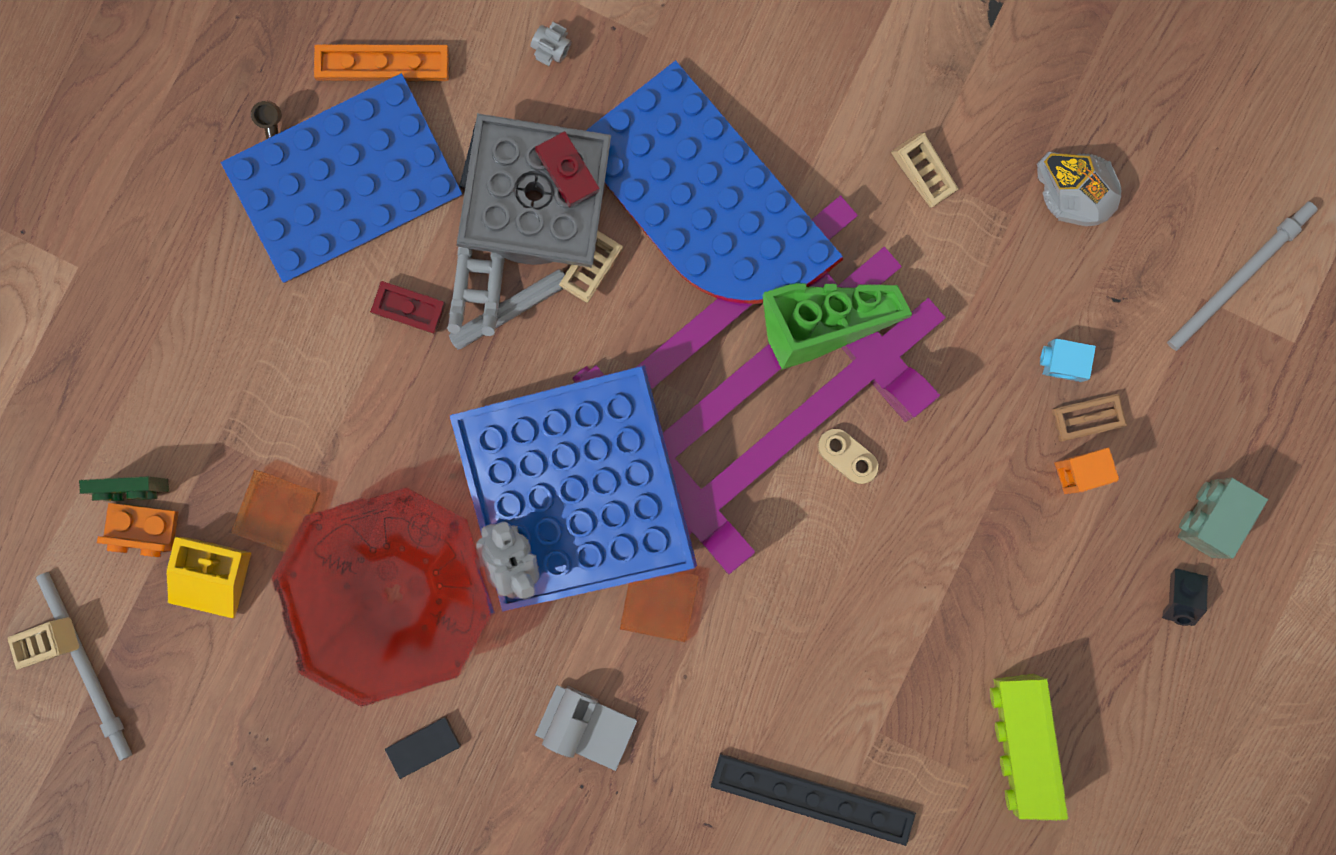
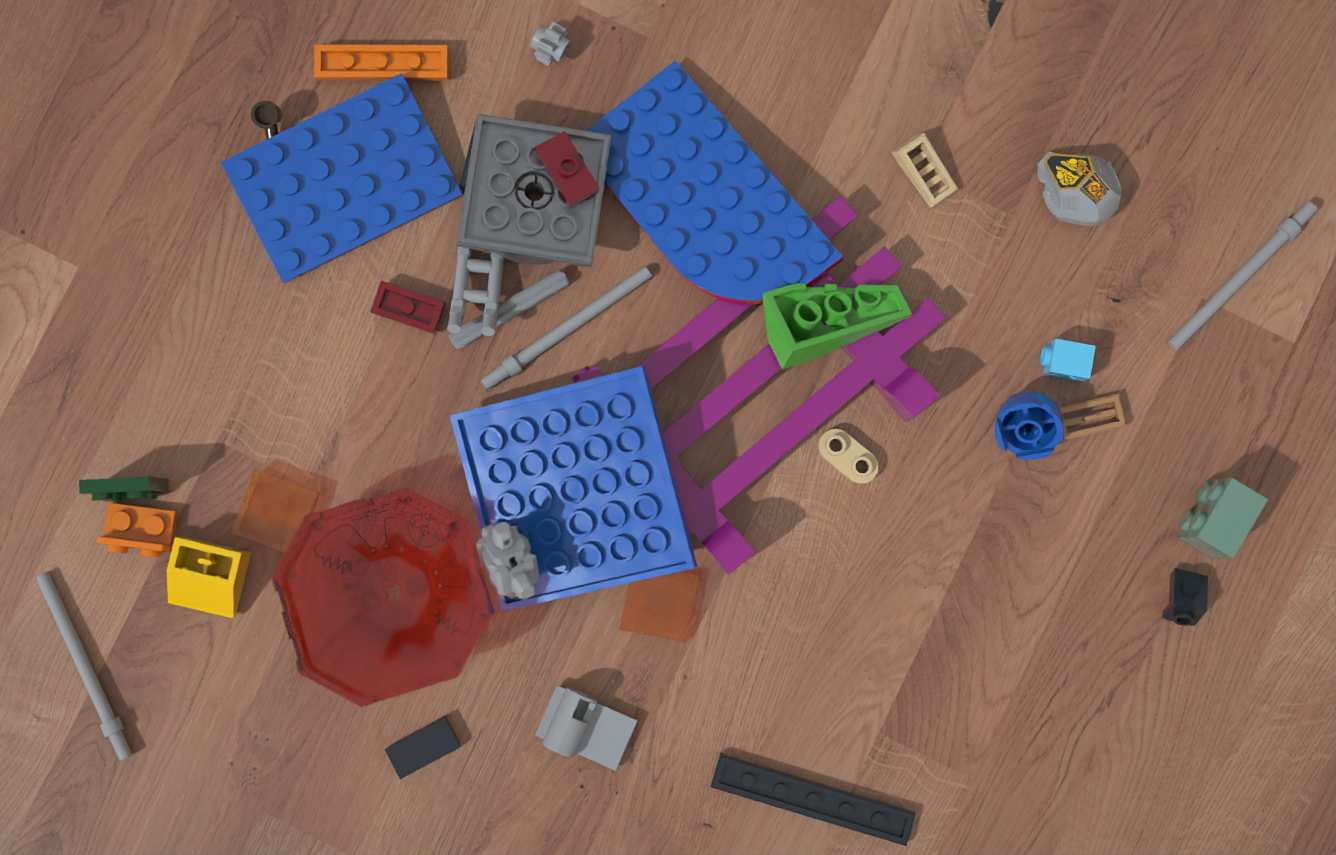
tan slope [8,617,79,670] -> none
tan slope [559,231,623,303] -> none
lime slope [990,674,1068,820] -> none
orange panel [1054,448,1119,494] -> none
none -> light grey bar [480,266,652,390]
none -> blue cylinder [995,391,1064,460]

